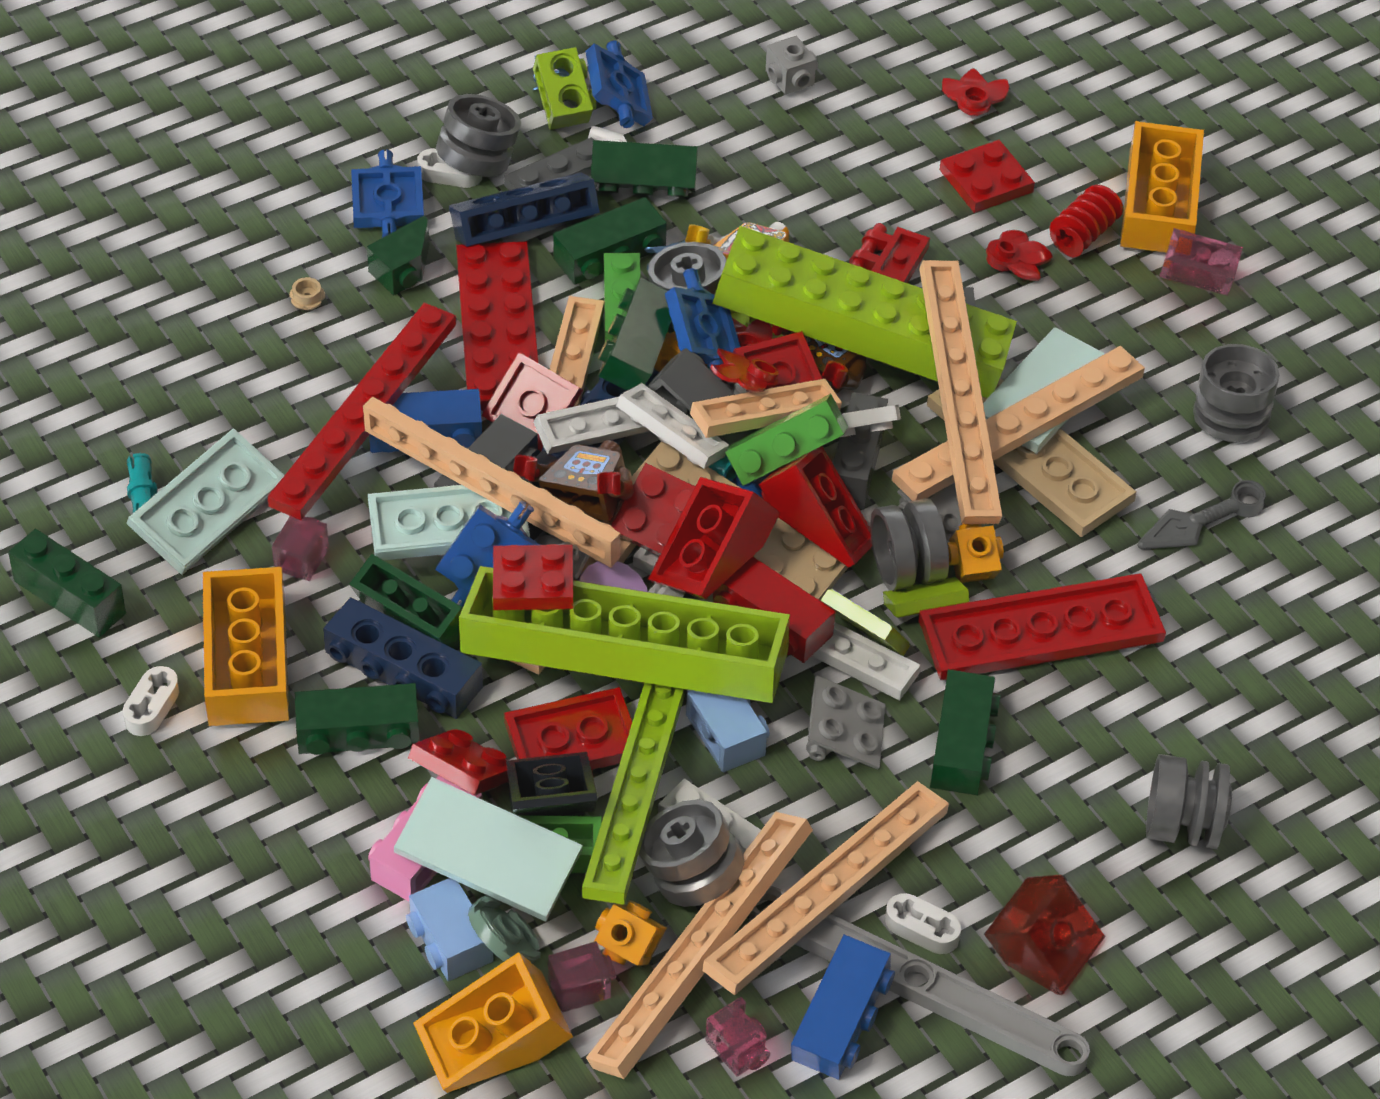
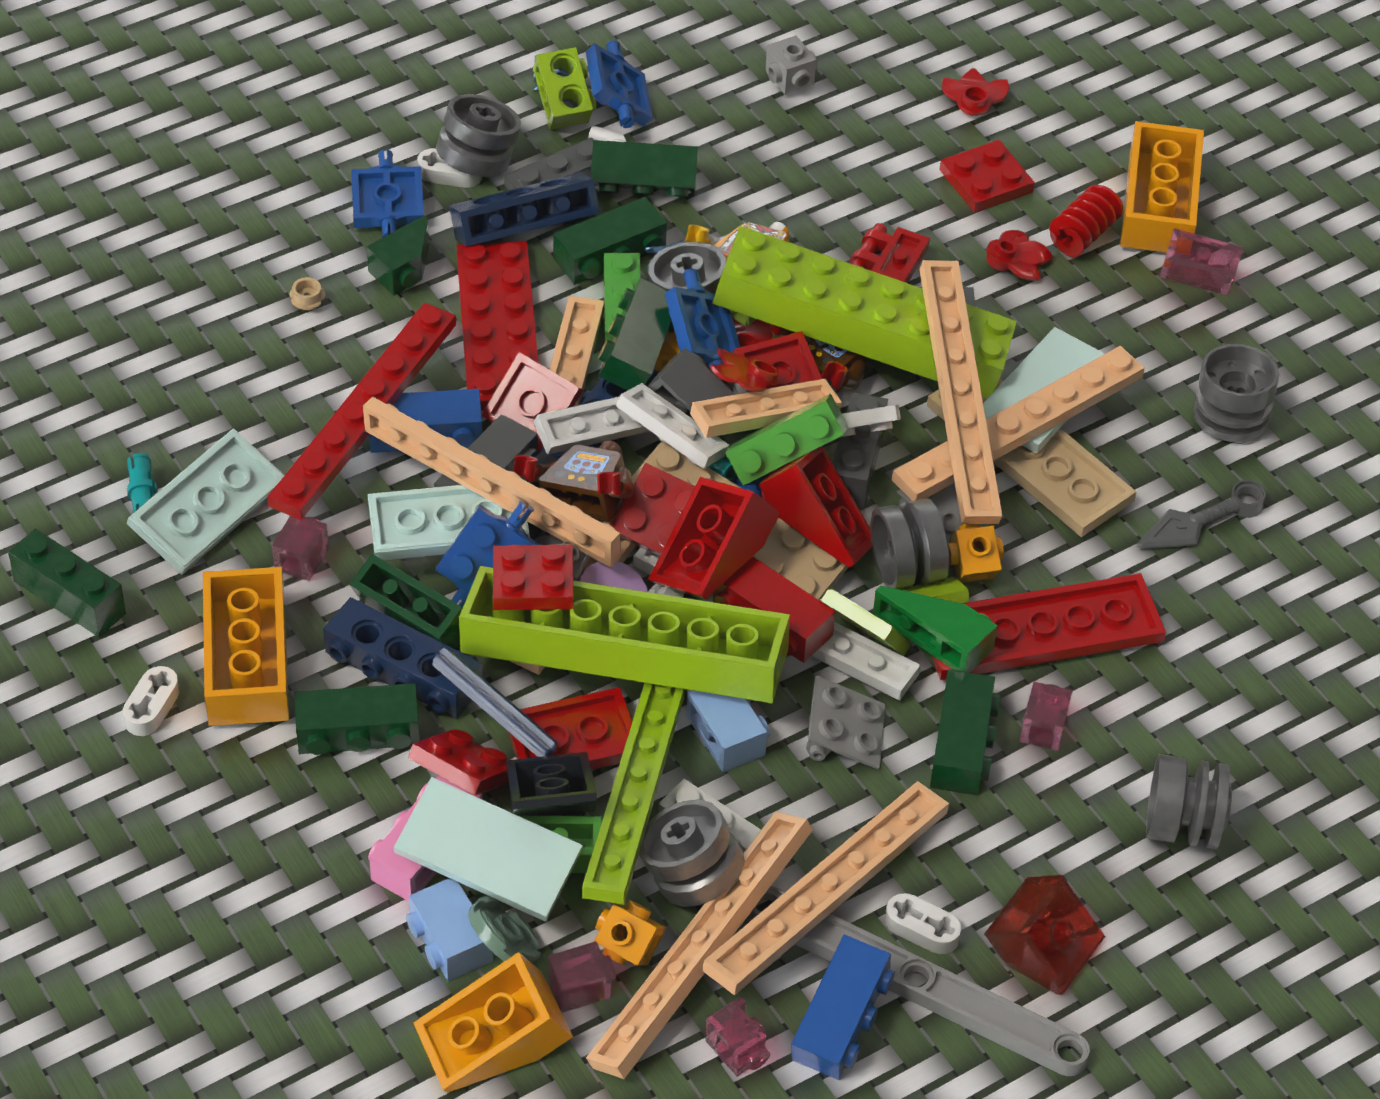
none -> axle [432,647,559,757]
none -> green slope [873,585,998,673]
none -> clear pink brick [1020,681,1073,751]

